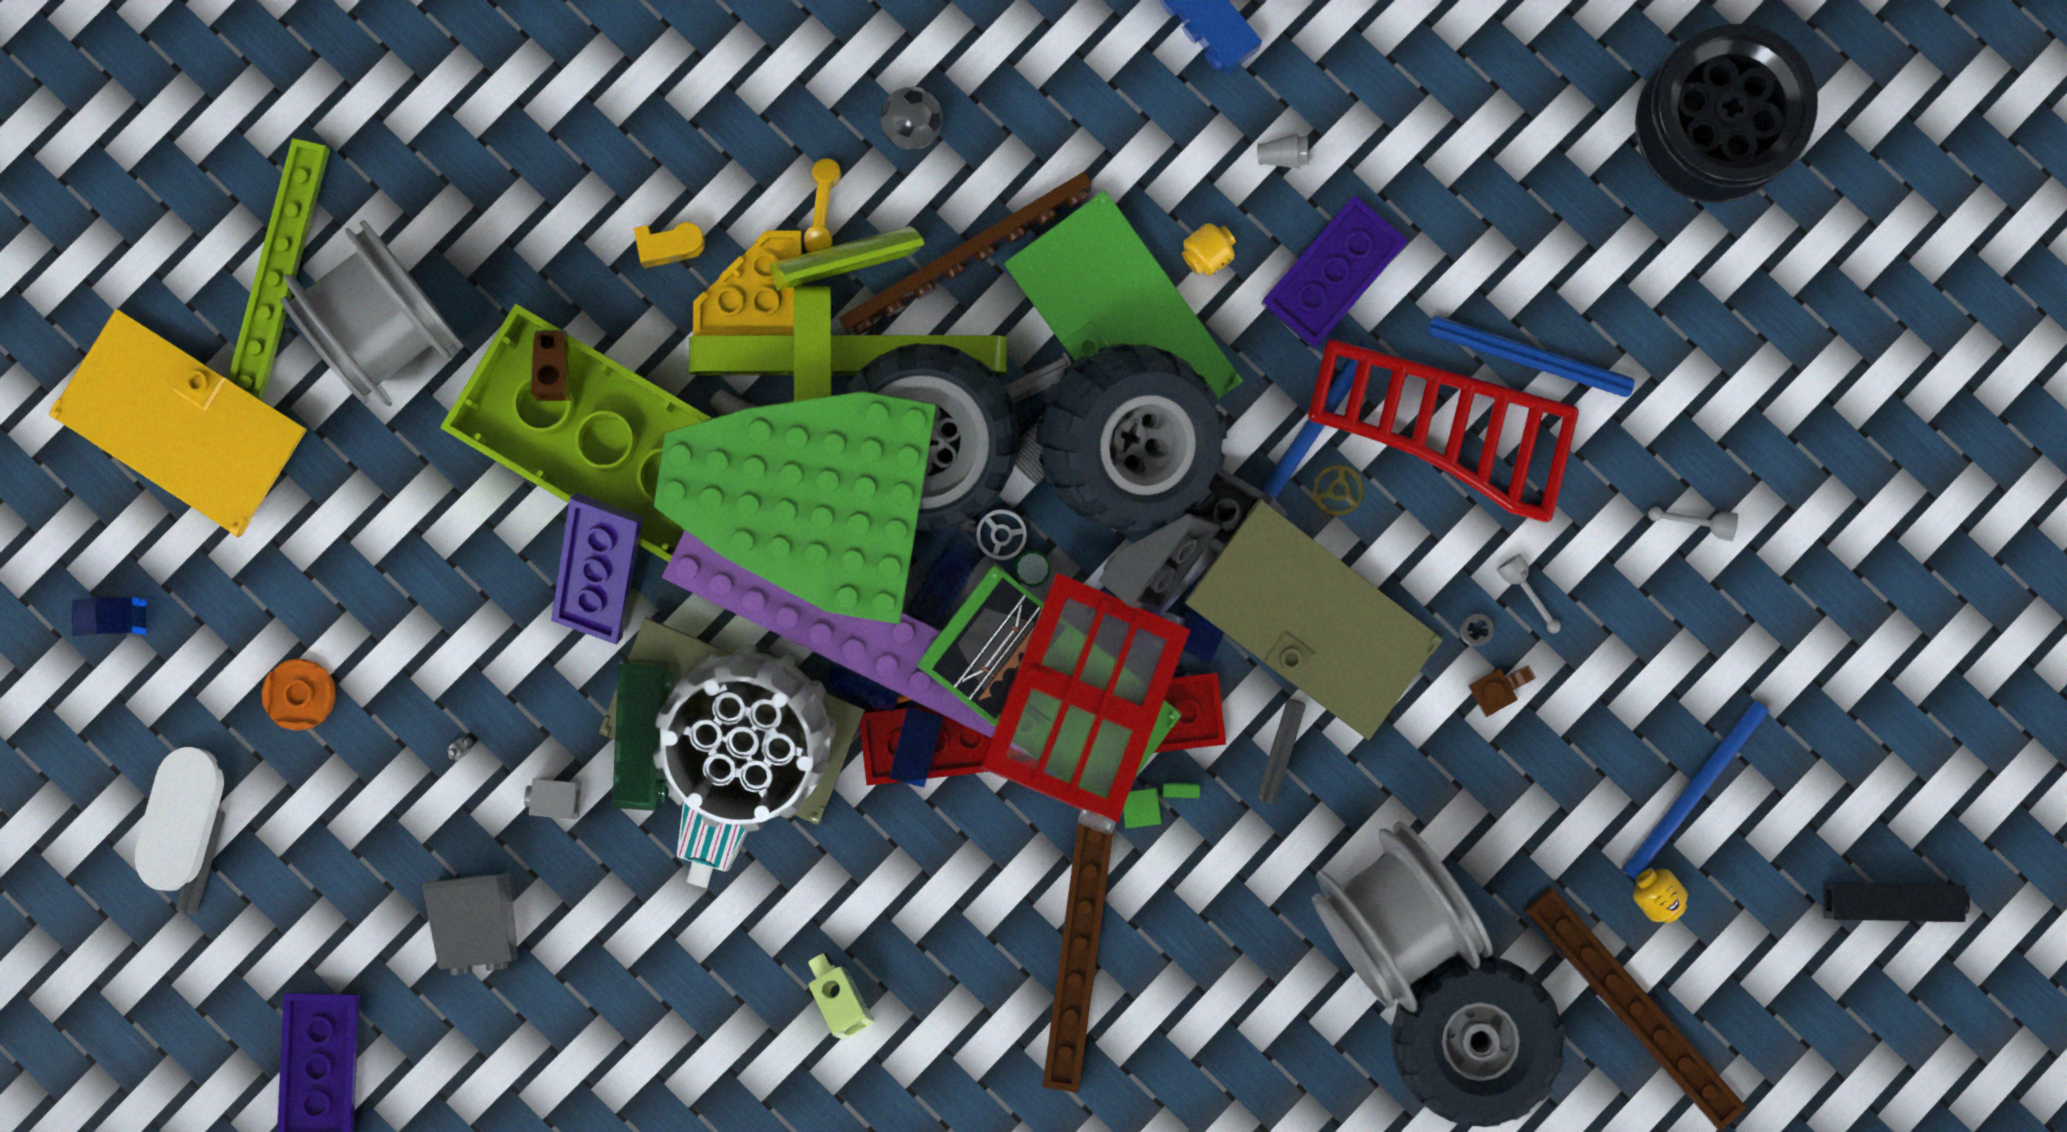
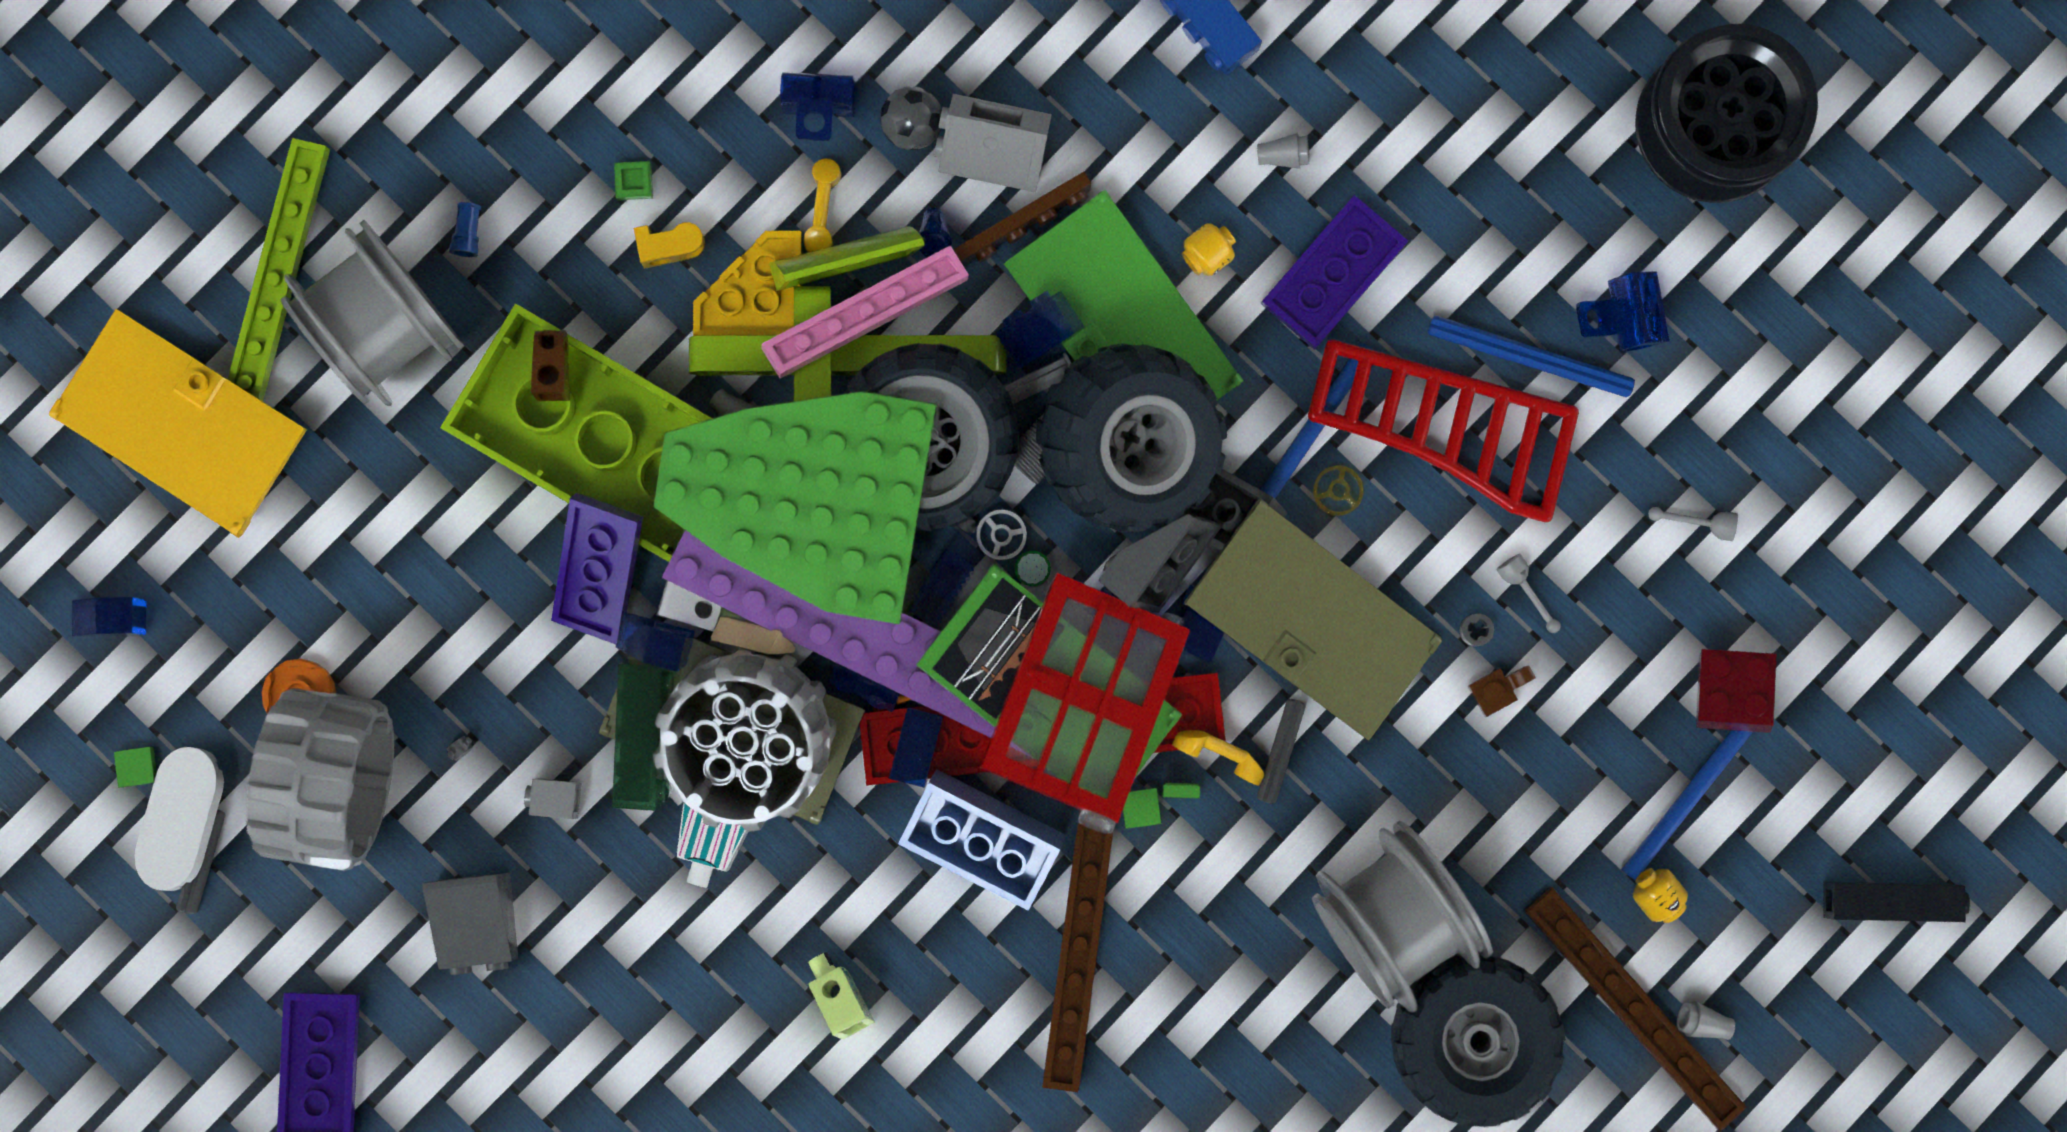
none -> bright green tile [114,747,157,788]
none -> light grey wheel [246,688,394,871]
none -> blue pin [449,202,481,257]
none -> bright green tile [614,161,653,200]
none -> clear blue slope [616,612,695,672]
none -> white torso [656,580,741,632]
none -> tan slope [711,616,795,655]
none -> bright pink plate [761,246,969,379]
none -> clear blue piece [780,72,856,141]
none -> medium blue brick [898,769,1066,911]
none -> clear blue cone [919,208,952,257]
none -> light grey piece [934,94,1052,192]
none -> clear blue brick [996,290,1084,369]
none -> yellow bar [1172,730,1265,786]
none -> clear blue piece [1576,271,1670,352]
none -> light grey cone [1677,1001,1735,1040]
none -> dark red brick [1696,649,1777,733]

